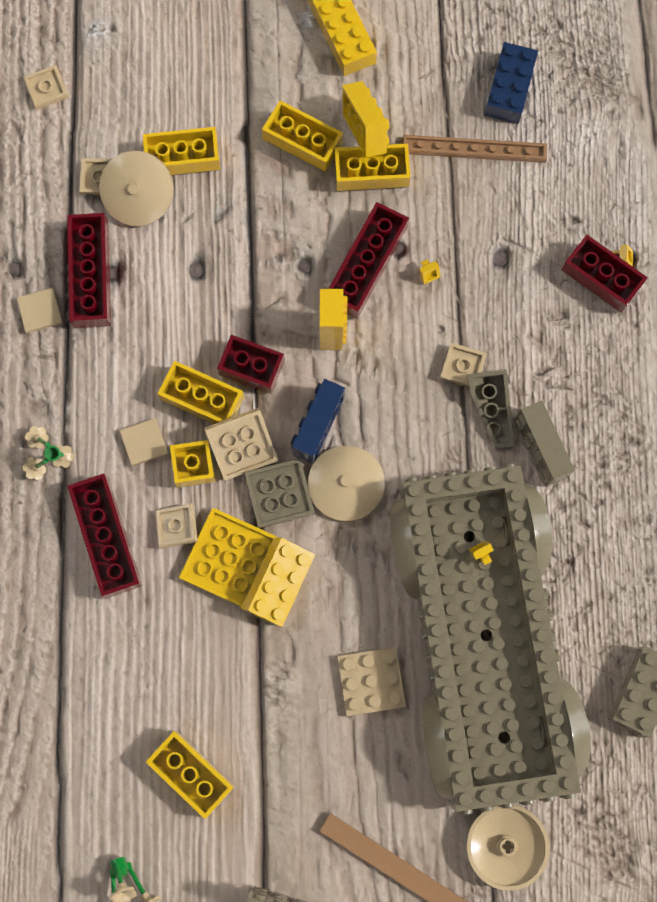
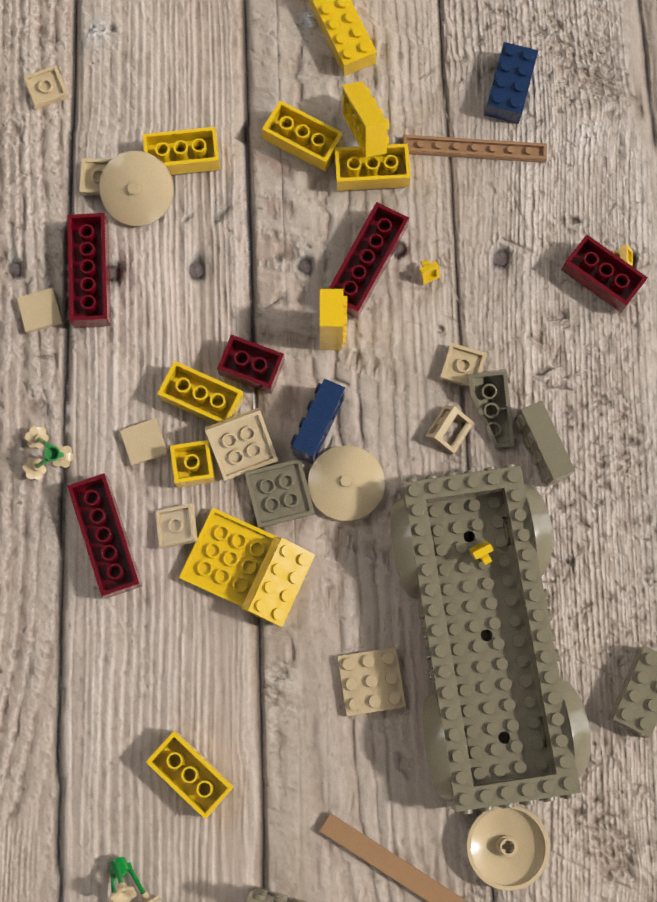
none -> tan tile [425,405,474,455]

